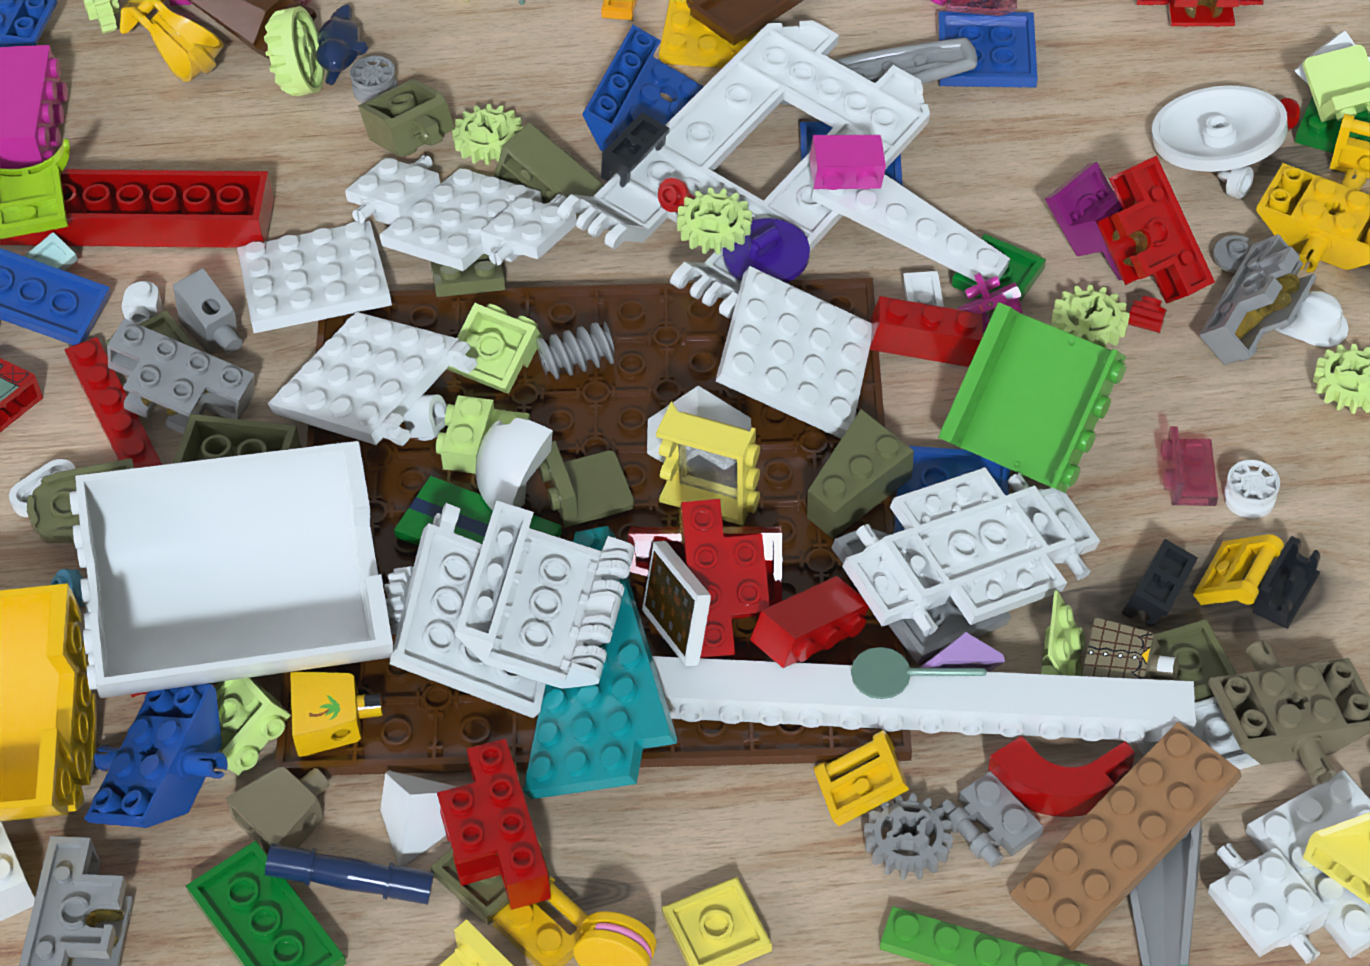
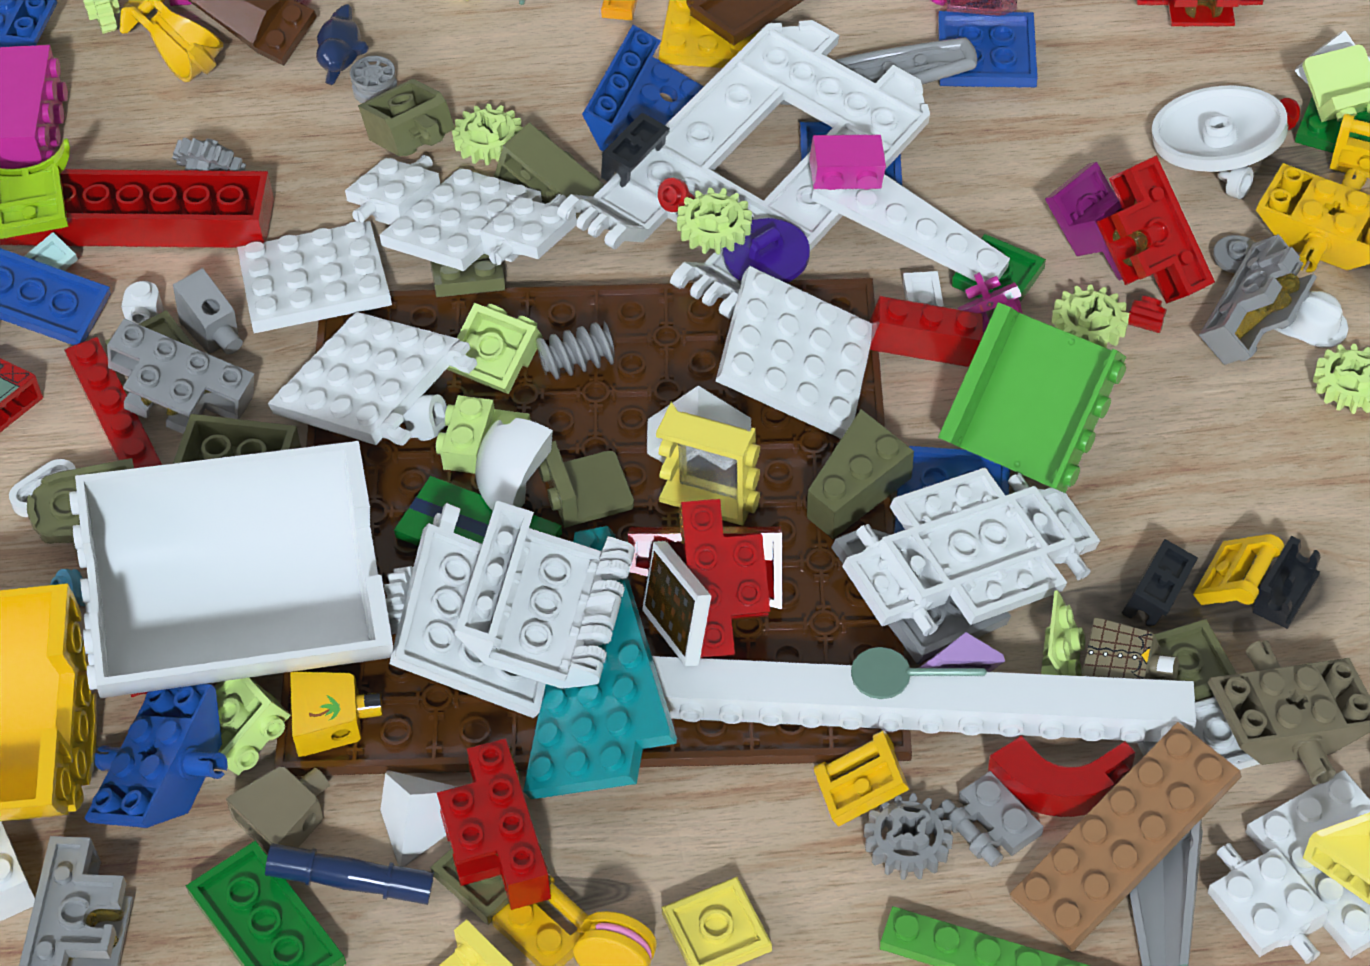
yellowish green gear [264,6,324,96] -> none
red brick [750,576,869,668] -> none
clear pink bracket [1160,426,1218,506] -> none
white wheel [1223,460,1280,519] -> none
none -> light grey gear [172,138,246,171]

